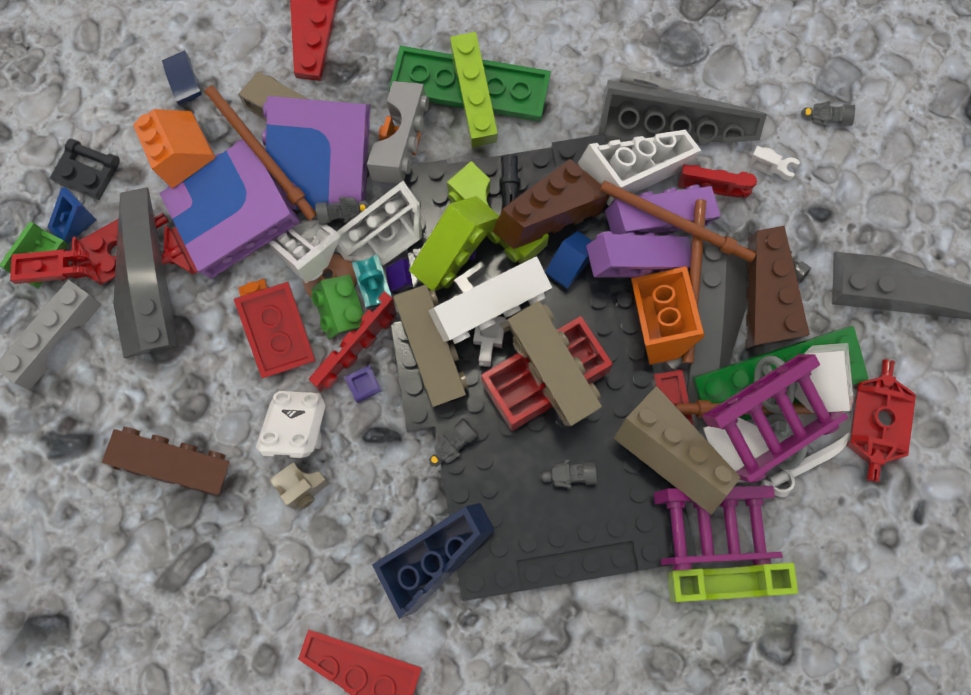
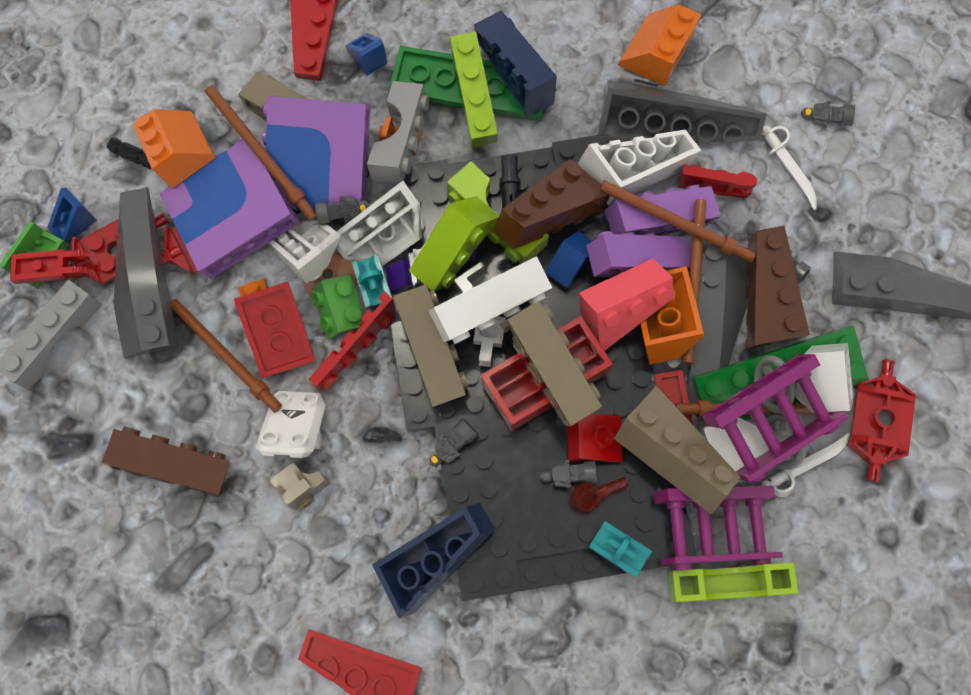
black plate [50,138,120,200] -> none
dark blue slope [162,50,202,105] -> none
dark purple tile [344,365,382,403] -> none
white plate [747,146,800,181] -> none
none -> black axle [107,137,152,169]
none -> dark orange bar [170,299,282,413]
none -> blue slope [345,33,387,76]
none -> dark blue wedge [474,10,557,118]
none -> red piece [567,413,623,463]
none -> clear red plate [570,477,628,512]
none -> coral wedge [579,258,673,351]
none -> teal hips [588,521,652,578]
none -> orange slope [618,4,702,86]
none -> white sword [762,126,817,211]

